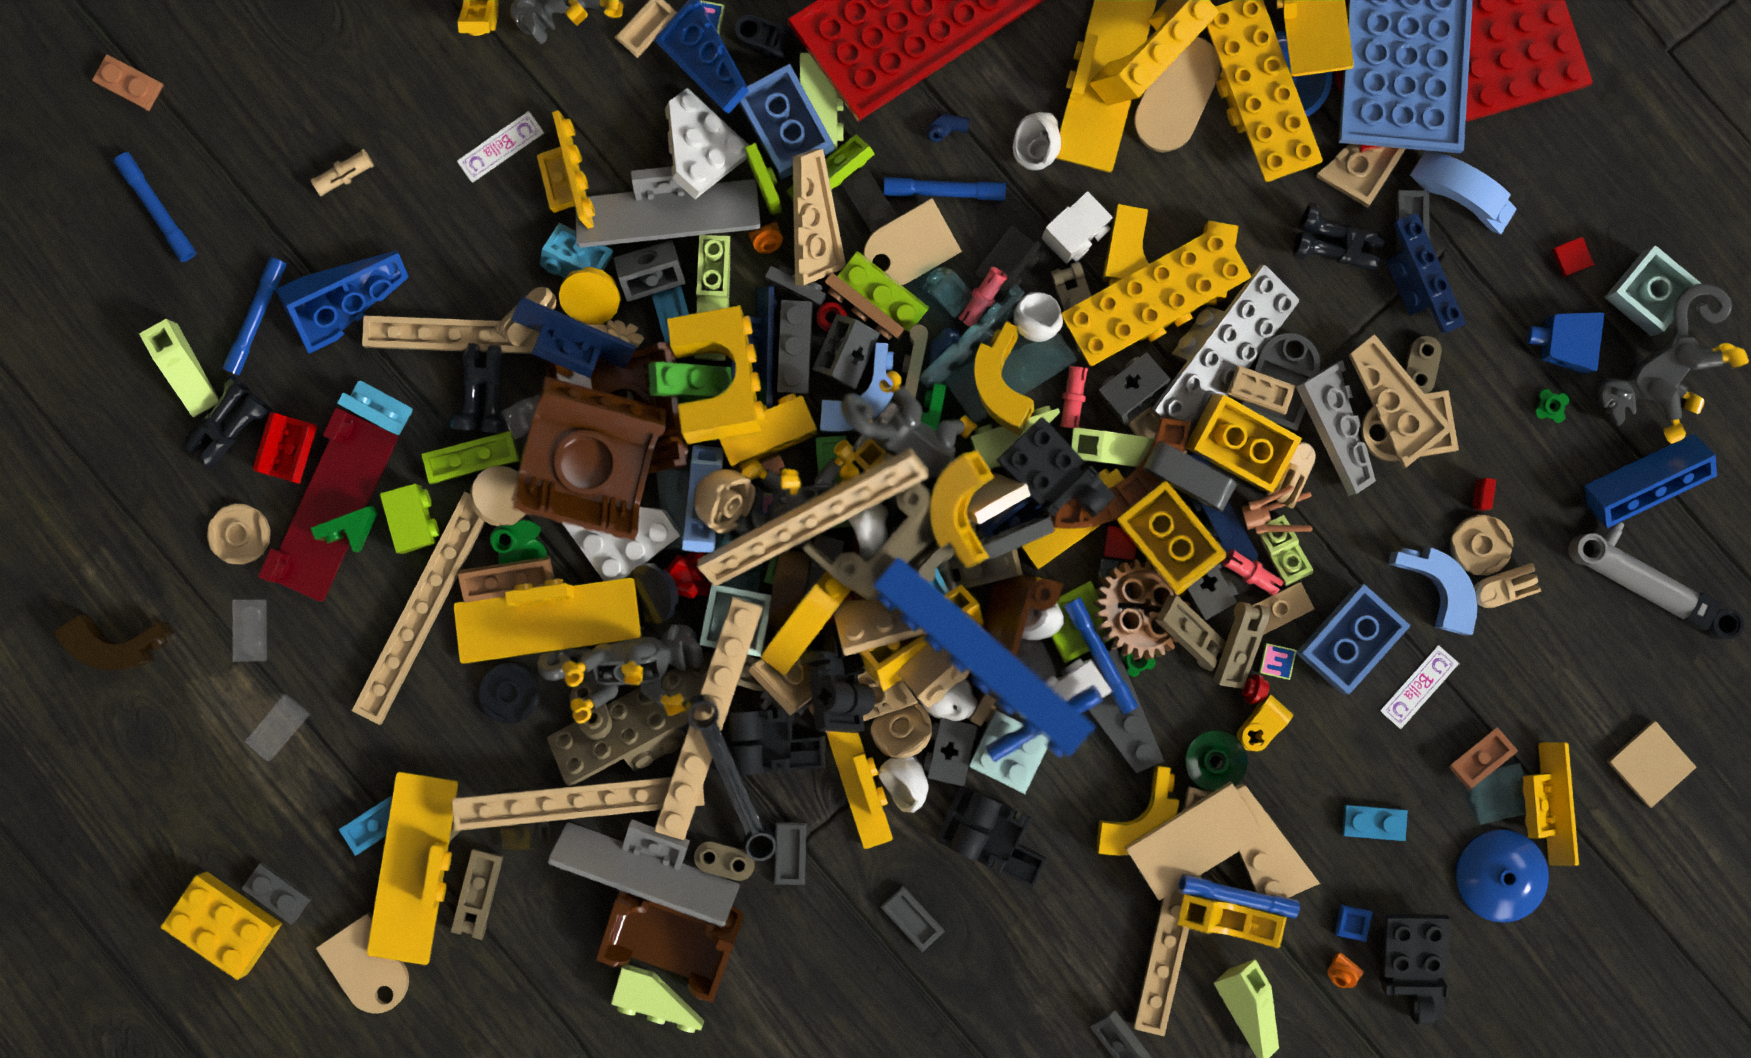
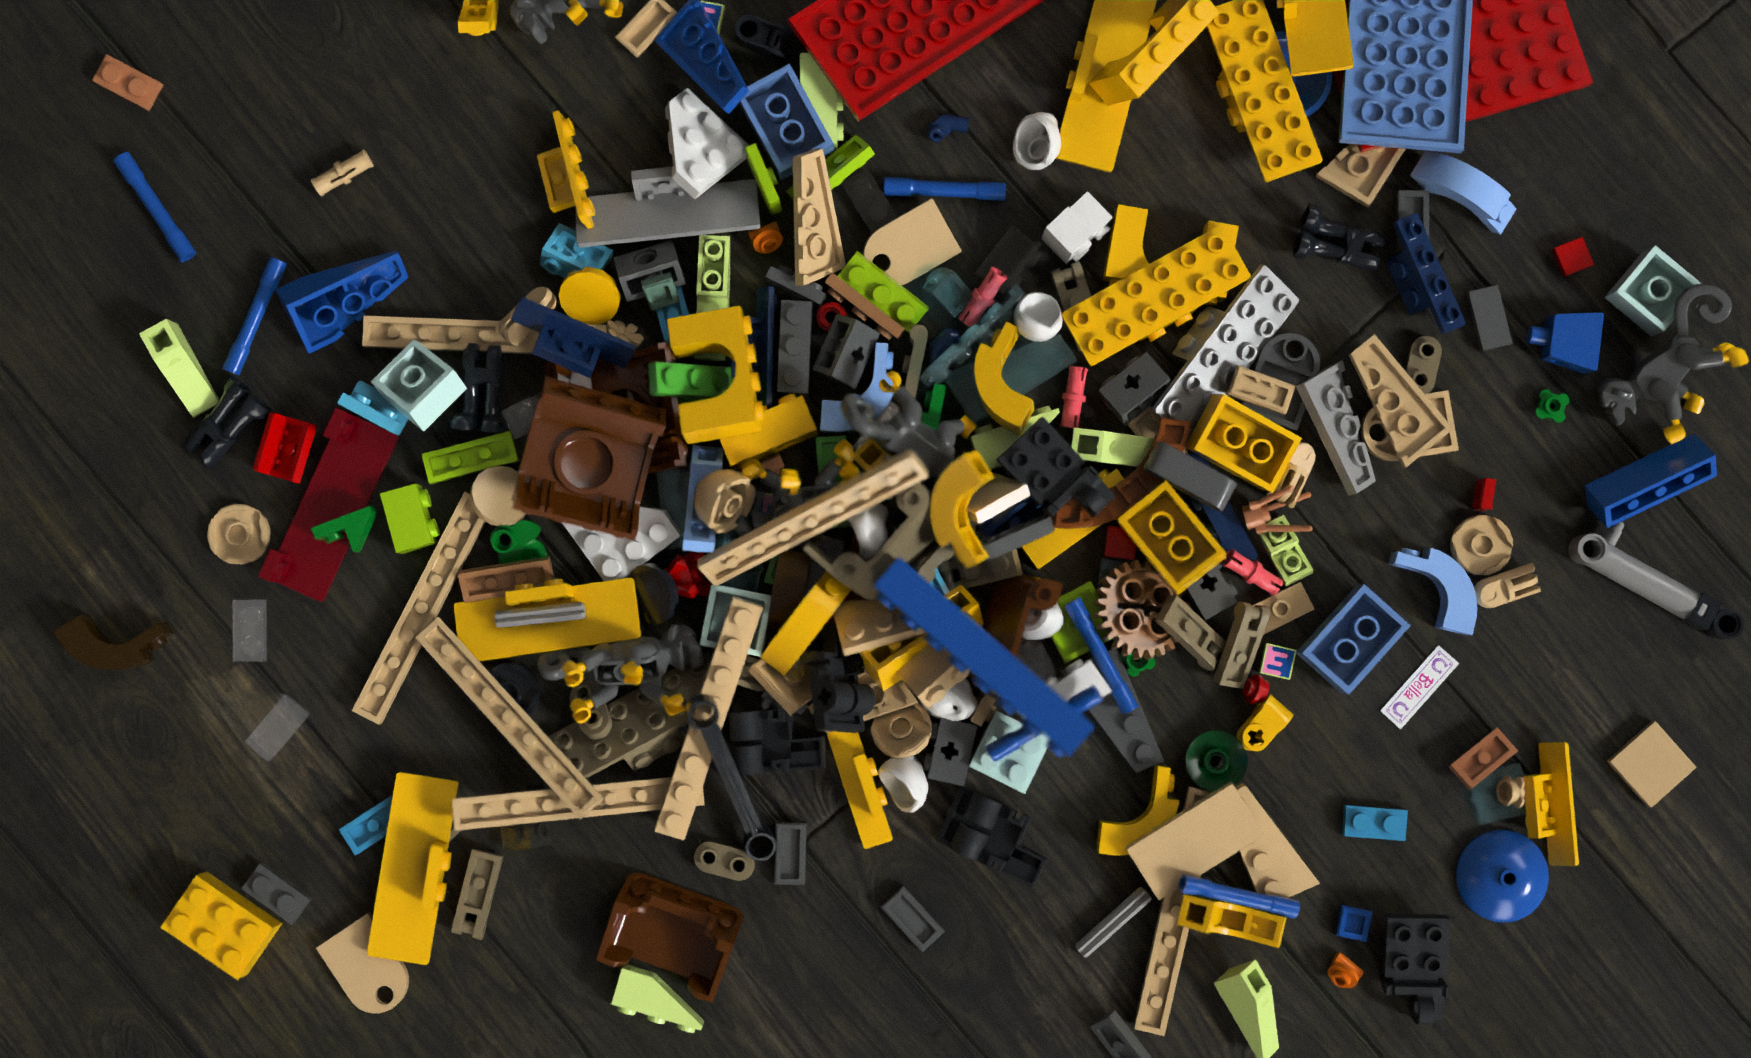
white sticker [457,111,544,183] -> none
light grey bracket [548,820,740,926] -> none
tan tile [1134,37,1221,152] -> none
none -> light aqua brick [371,339,467,432]
none -> tan plate [415,617,604,820]
none -> light grey axle [494,602,586,628]
none -> sand green tile [641,272,680,311]
none -> light grey axle [1075,887,1152,958]
none -> dark grey tile [1466,285,1513,352]
none -> tan plate [1496,776,1525,808]

